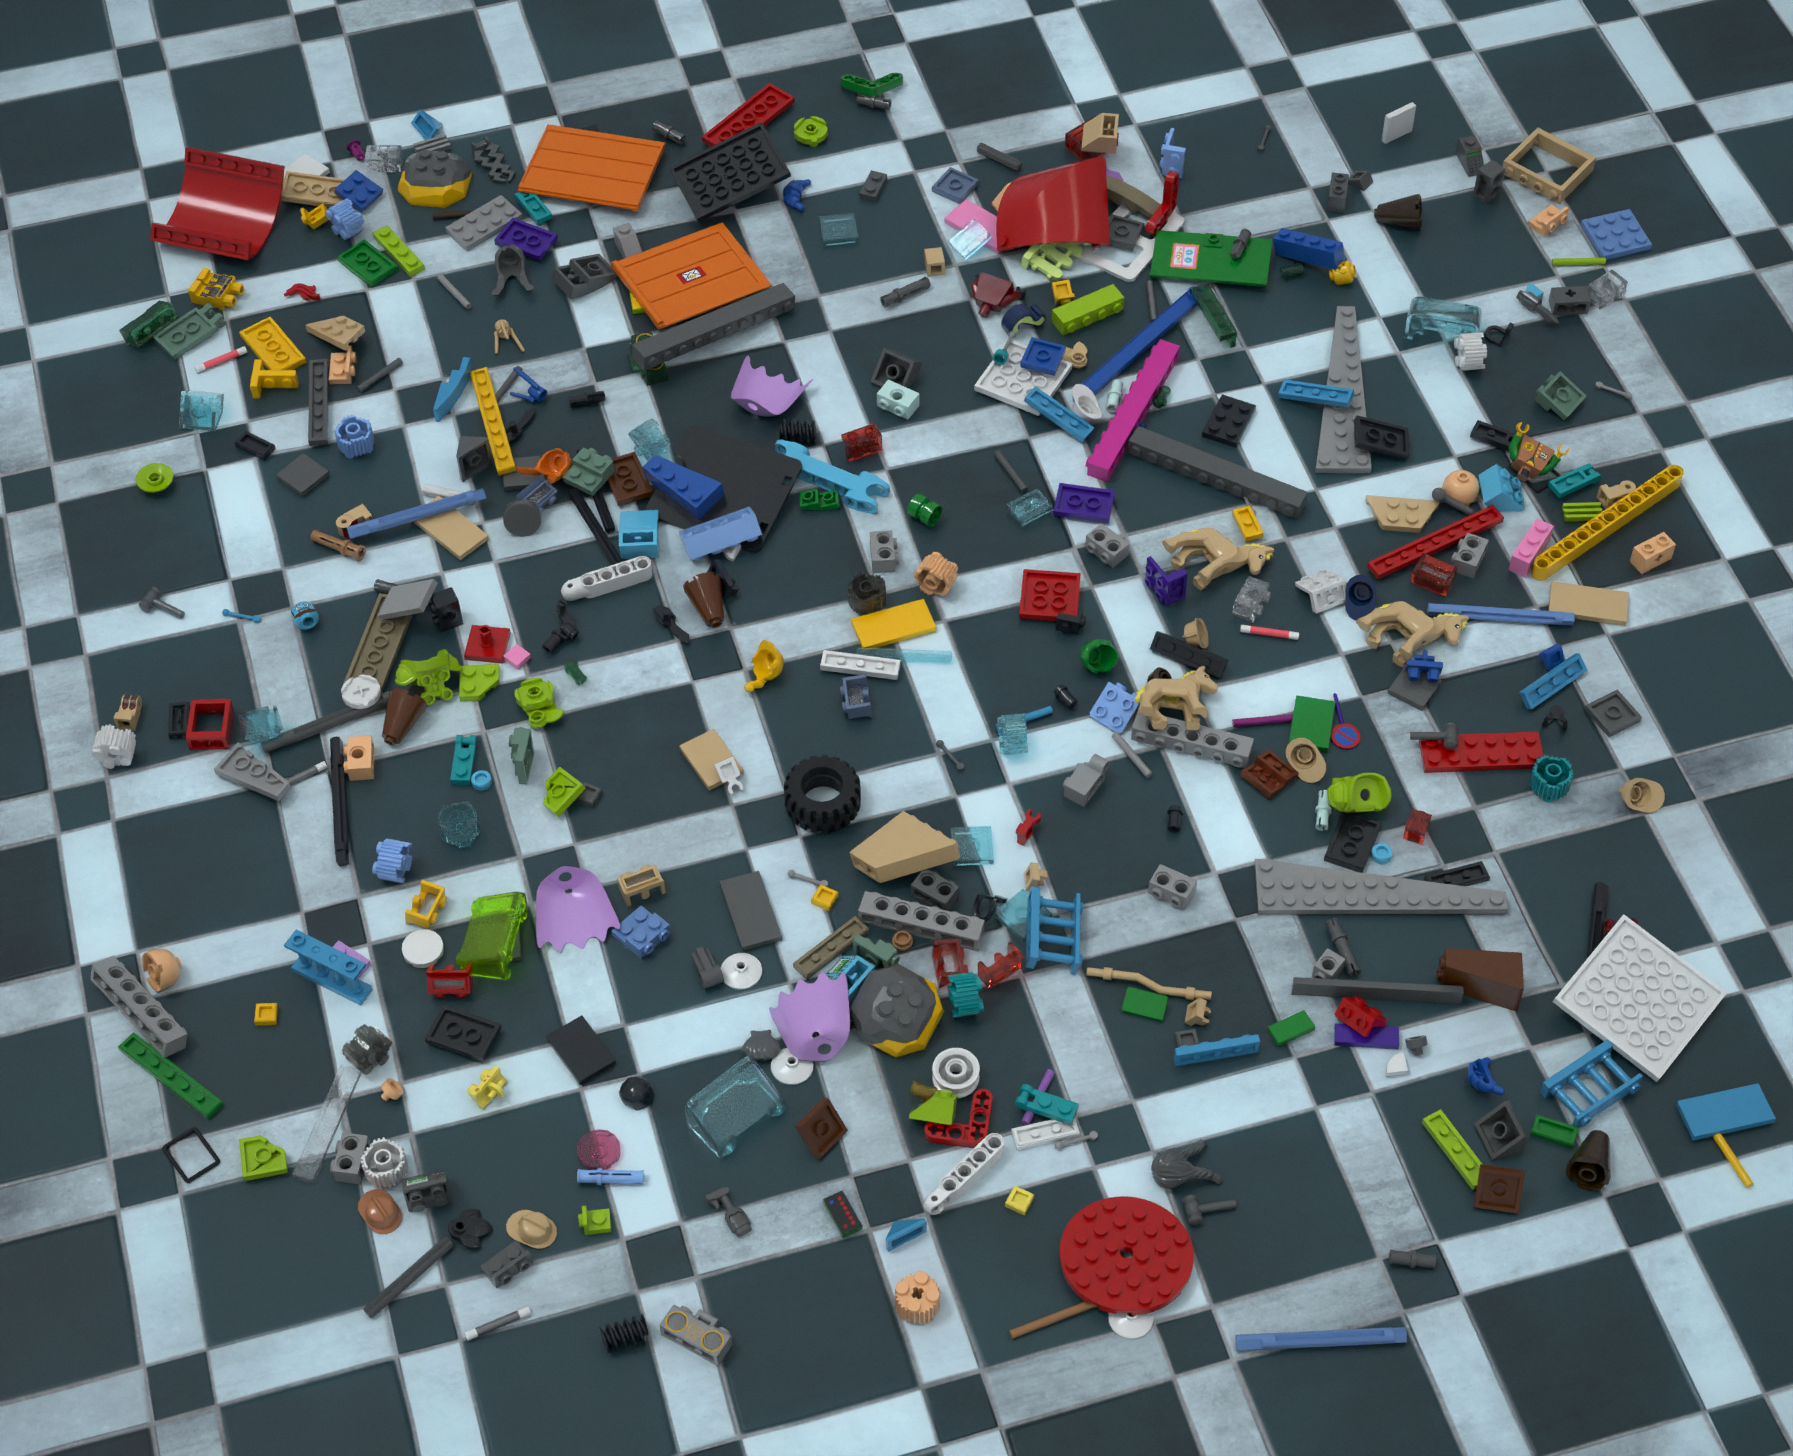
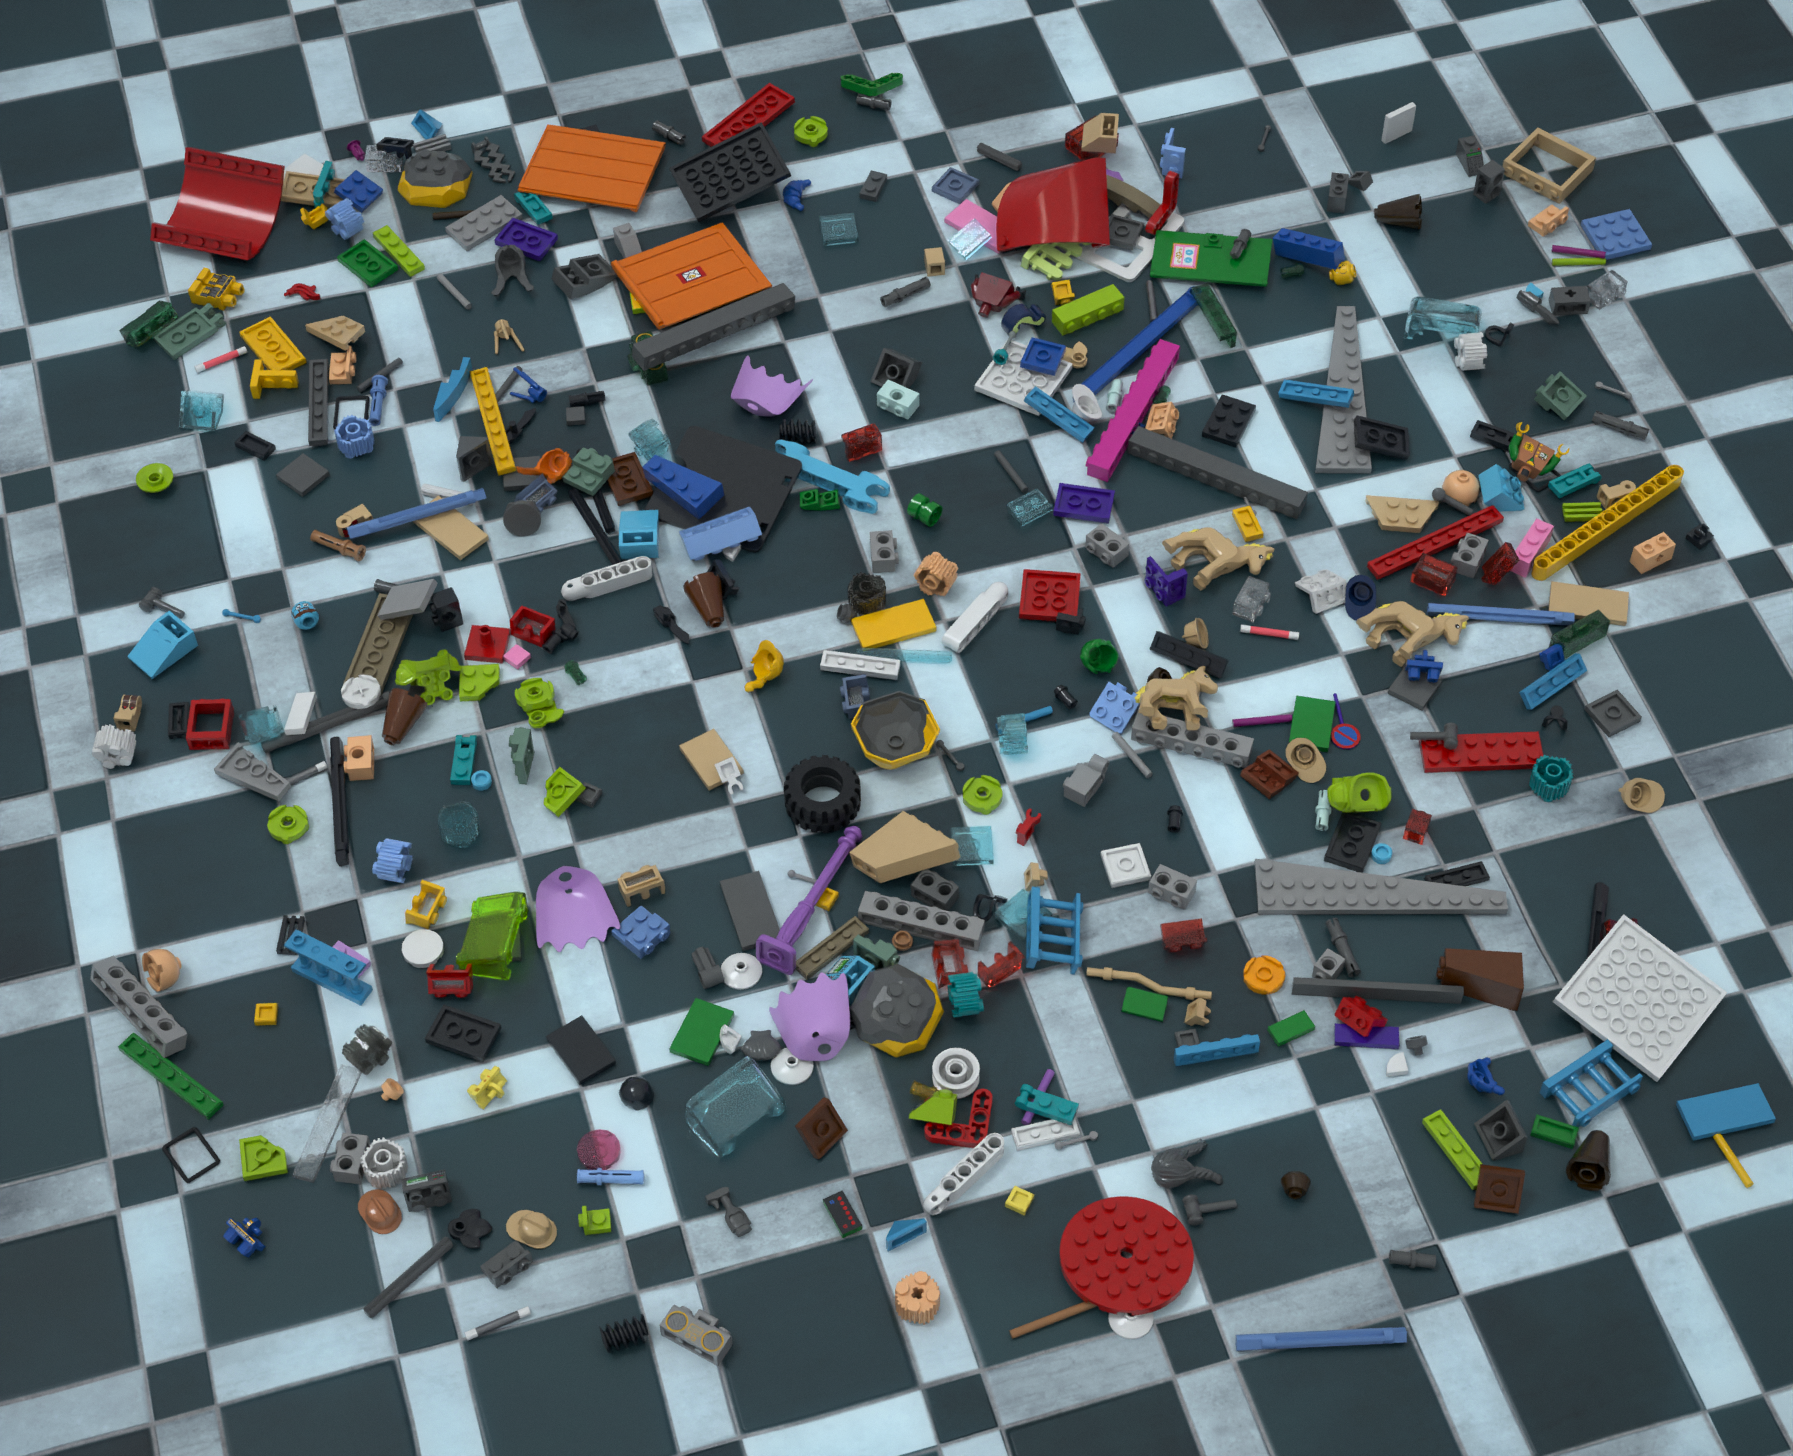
none -> medium azure slope [127,611,198,679]
none -> blue hips [223,1218,266,1257]
none -> lime plate [267,805,309,844]
none -> black tile [276,915,305,955]
none -> white tile [284,692,317,735]
none -> teal plate [313,161,335,208]
none -> black piece [333,396,369,429]
none -> medium blue pin [369,375,388,426]
none -> black plate [376,137,414,159]
none -> red window [510,605,556,647]
none -> dark grey tile [566,406,585,426]
none -> green tile [669,998,734,1066]
none -> white tile [720,1025,742,1055]
none -> medium lavender piece [756,826,862,975]
none -> dark grey plate [837,604,857,623]
none -> dark grey rock [851,691,940,770]
none -> white piece [942,582,1008,653]
none -> lime plate [963,775,1003,815]
none -> white tile [1100,843,1151,888]
none -> light nougat bracket [1145,402,1179,439]
none -> clear red bracket [1160,918,1207,952]
none -> light orange tile [1243,955,1285,995]
none -> dark brown cone [1281,1171,1311,1199]
none -> clear red bracket [1481,542,1520,585]
none -> clear green piece [1549,610,1610,658]
none -> magenta bar [1552,245,1606,259]
none -> dark grey pin [1592,411,1649,440]
none -> black tile [1685,523,1714,549]

